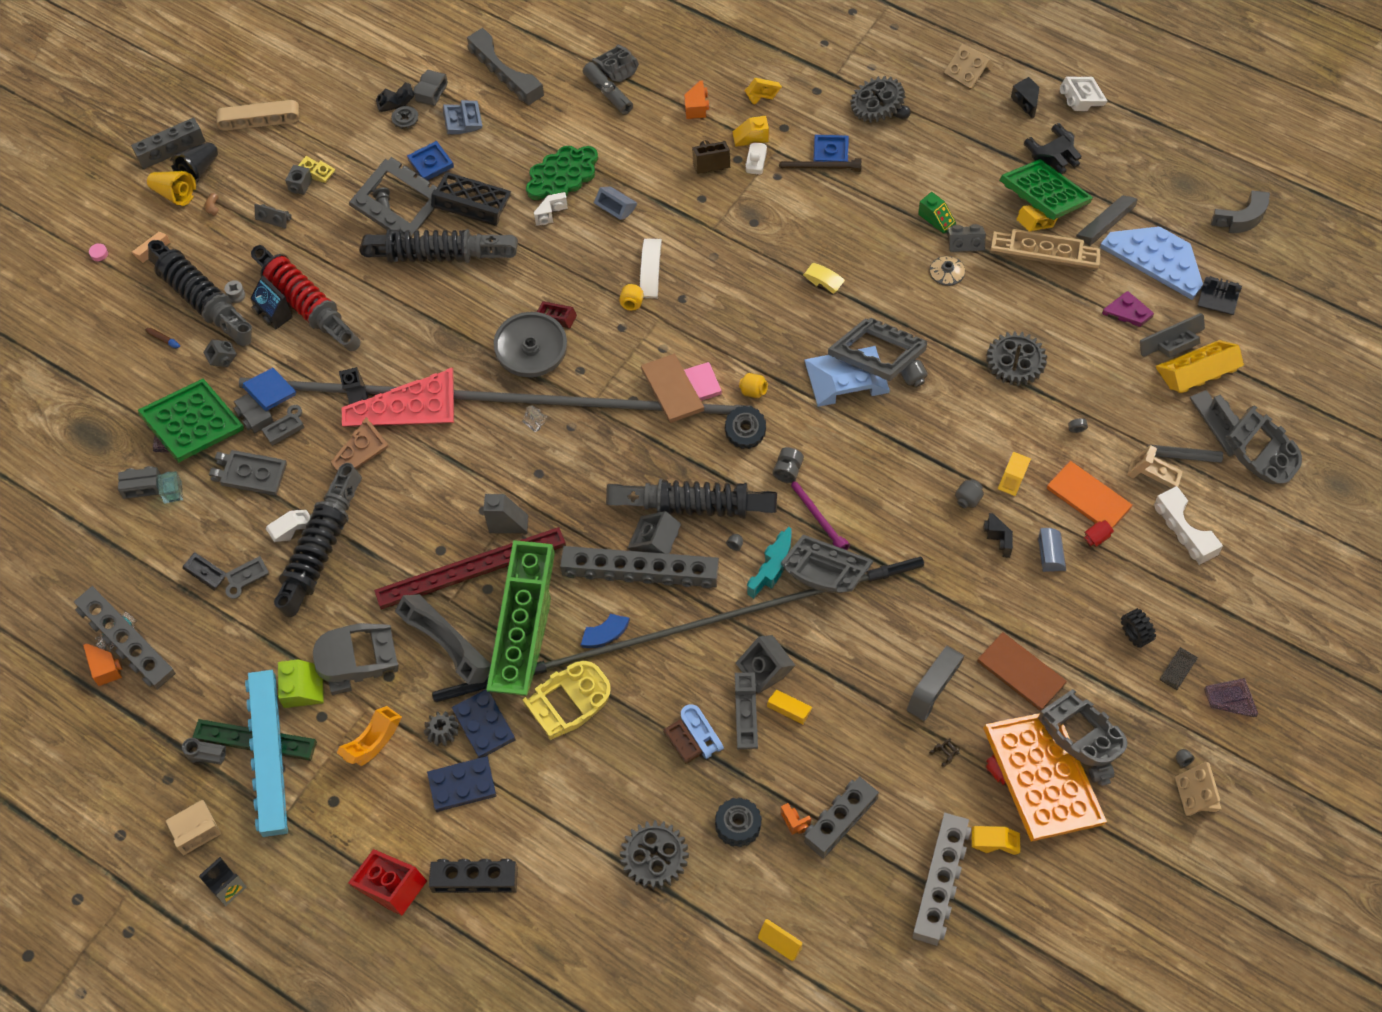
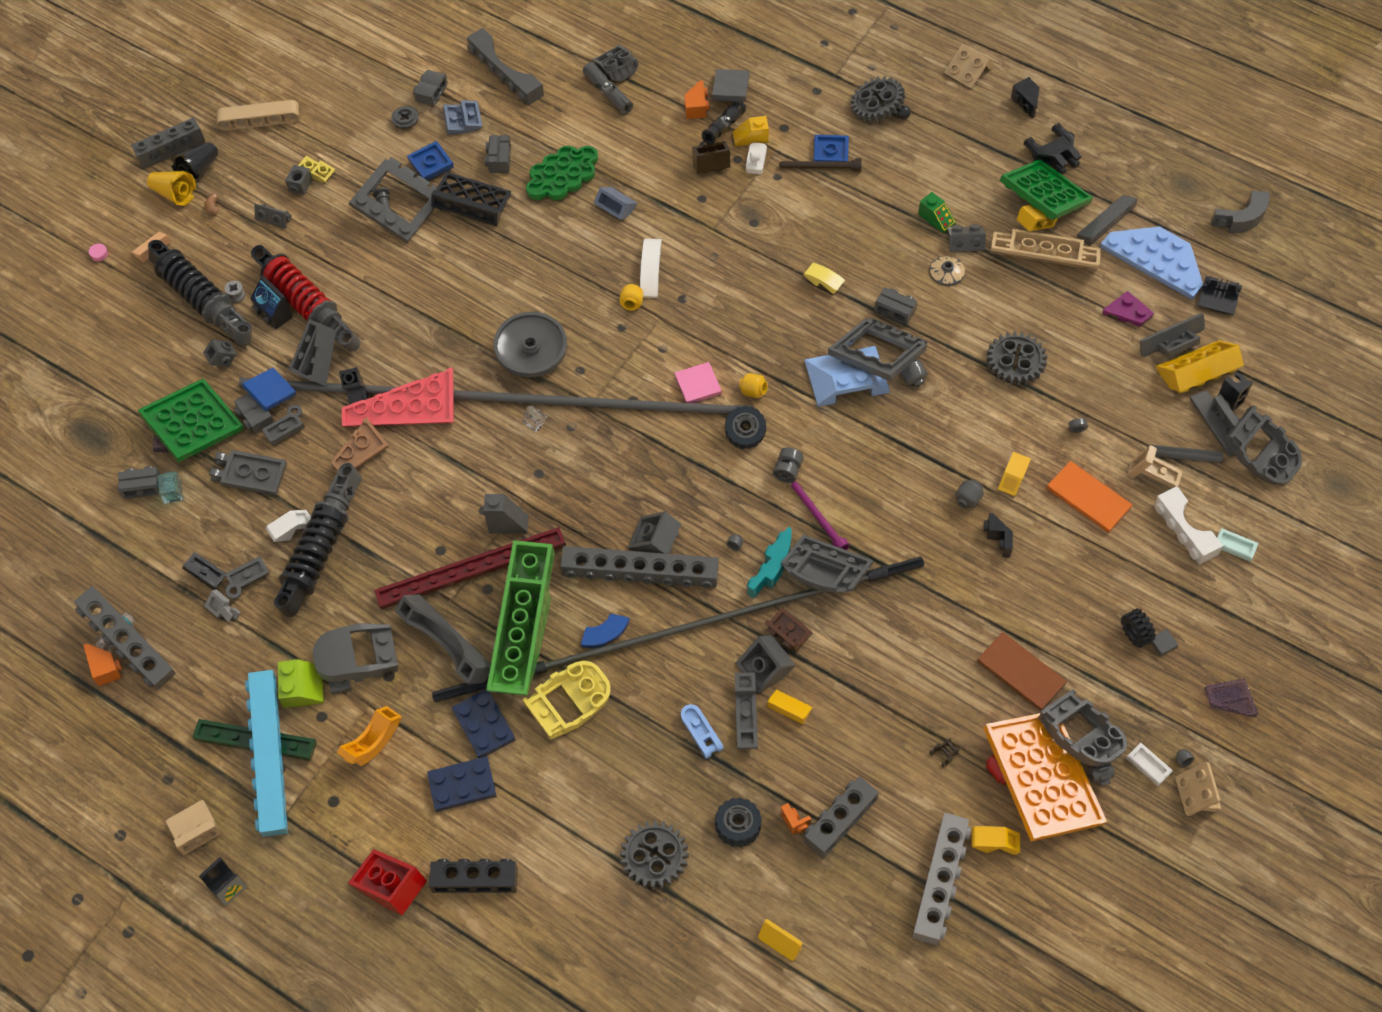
reddish brown piece [145,327,180,348] -> none
dark grey piece [182,738,226,765] -> none
black piece [359,229,518,263] -> none
black slope [376,82,414,112] -> none
dark grey gear [424,711,459,747] -> none
white slope [534,192,568,226] -> none
dark red slope [537,301,577,328] -> none
black piece [606,479,777,519] -> none
medium nougat tile [641,353,704,423] -> none
reddish brown plate [663,719,703,764] -> none
yellow plate [744,78,782,105] -> none
dark grey beam [906,646,965,721] -> none
sand blue brick [1038,528,1066,572] -> none
white plate [1060,77,1107,111] -> none
red brick [1083,520,1114,547] -> none
clear smoke tile [1160,647,1198,690] -> none
none -> light grey plate [204,590,240,621]
none -> dark grey wedge [289,319,336,386]
none -> dark grey brick [485,135,511,173]
none -> black piece [702,101,746,144]
none -> dark grey tile [712,69,749,102]
none -> reddish brown bracket [765,607,813,651]
none -> dark grey brick [874,287,917,325]
none -> white tile [1126,743,1173,786]
none -> dark grey tile [1150,629,1178,657]
none -> light aqua tile [1217,528,1259,562]
none -> black hinge [1218,373,1253,412]

